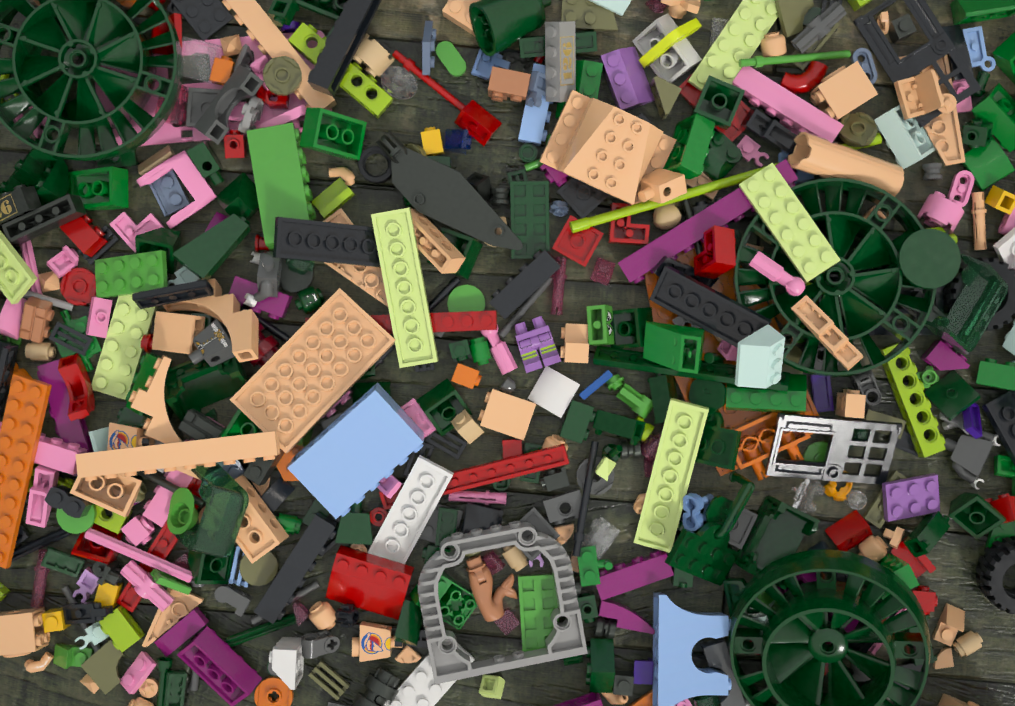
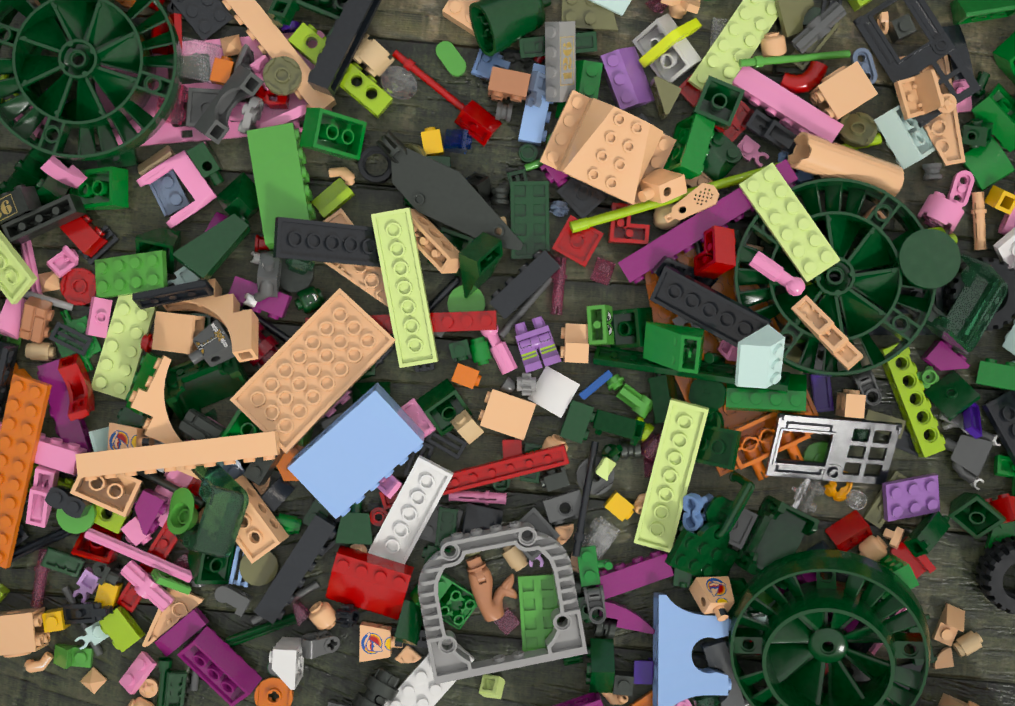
olive tile [81,639,124,695] -> none
bright pink plate [110,212,165,253] -> none
red brick [224,129,248,158] -> none
olive tile [308,660,350,700] -> none
light nougat tile [352,637,360,657] -> none
sand blue plate [422,21,437,75] -> none
clear pink plate [481,551,505,575] -> none
red brick [911,585,938,615] -> none
light blue hinge [962,26,996,72] -> none
none -> bright pink slope [40,156,88,188]
none -> magenta slope [134,488,169,536]
none -> dark green slope [458,232,503,299]
none -> dark grey wheel [495,101,513,122]
none -> light grey gear [517,373,536,396]
none -> dark grey piece [583,585,606,624]
none -> yellow brick [603,490,634,521]
none -> light nougat piece [664,183,720,223]
none -> light nougat torso [689,576,734,622]

